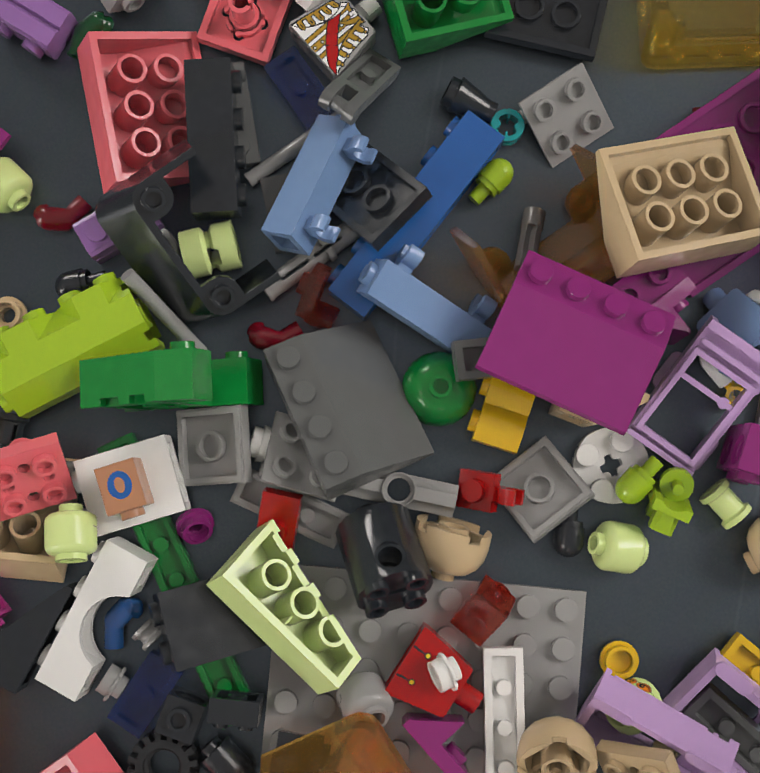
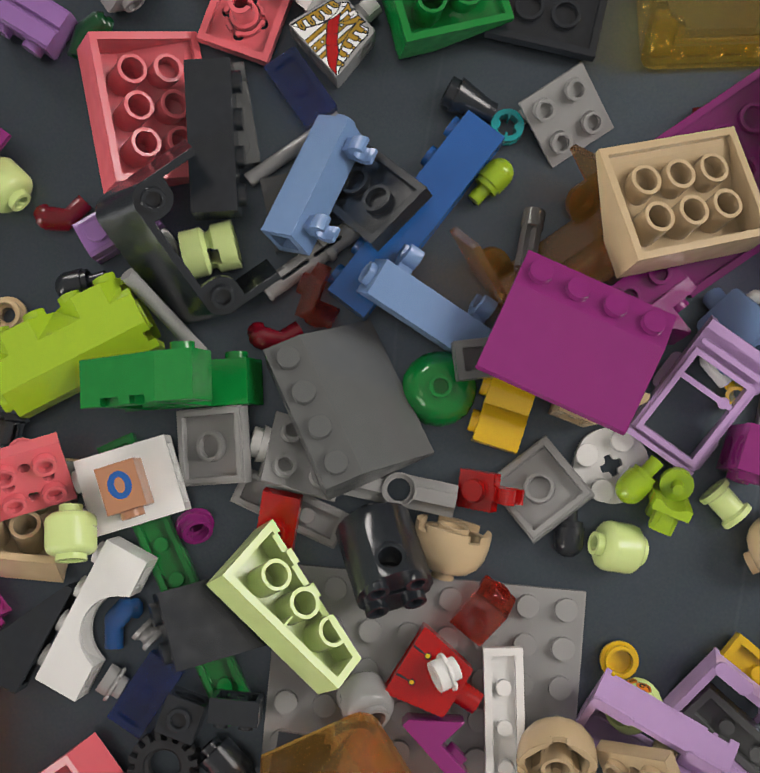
dark grey plate [318,48,401,126] -> none

